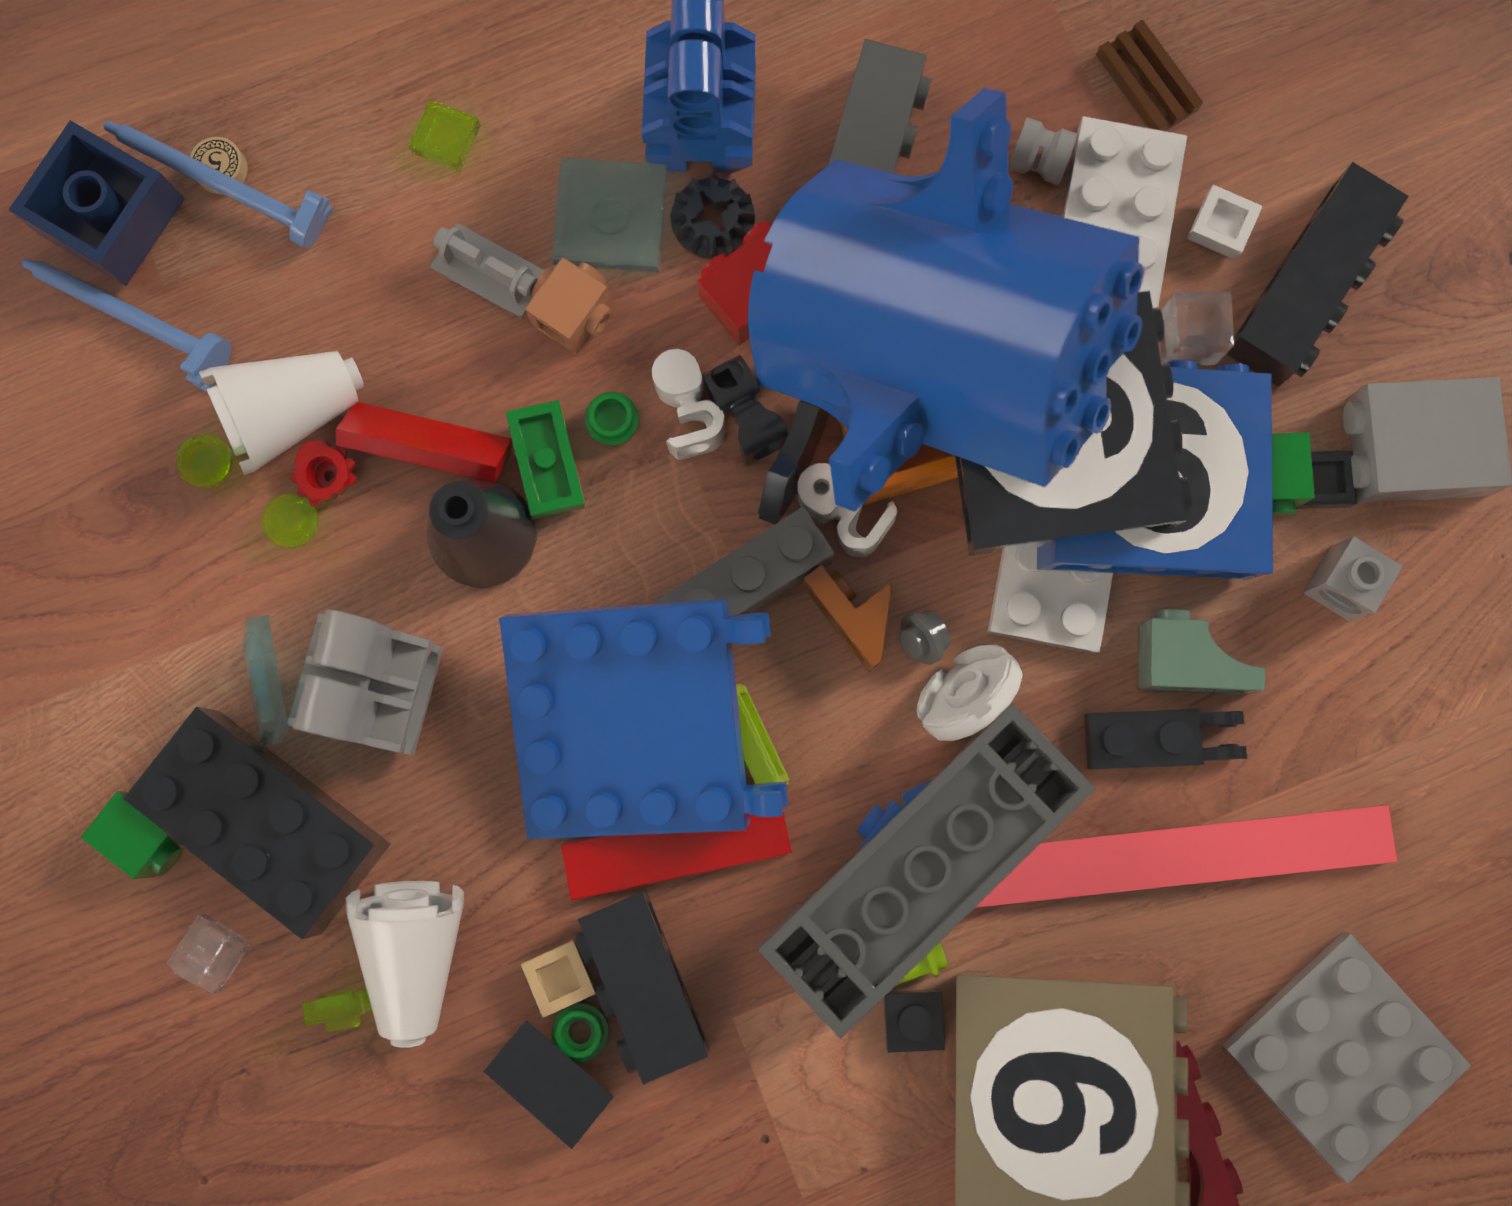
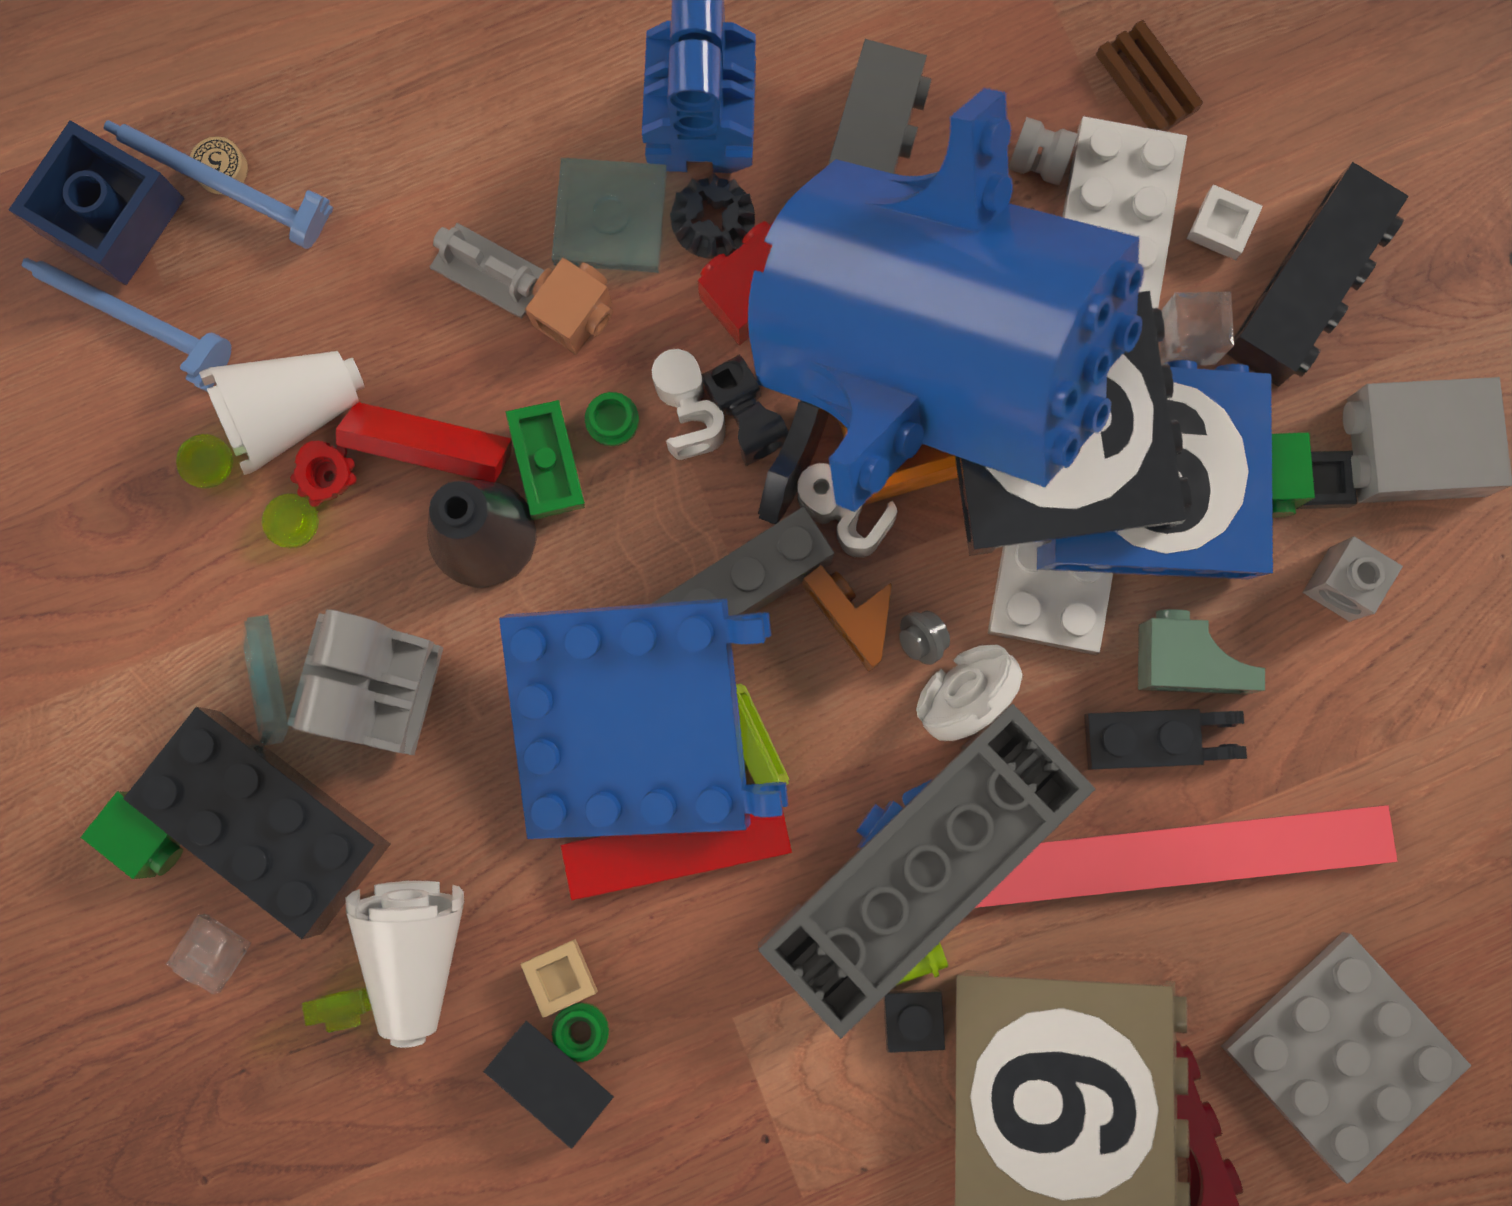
clear neon green tile [408,99,481,171] -> none
black brick [574,890,710,1085] -> none

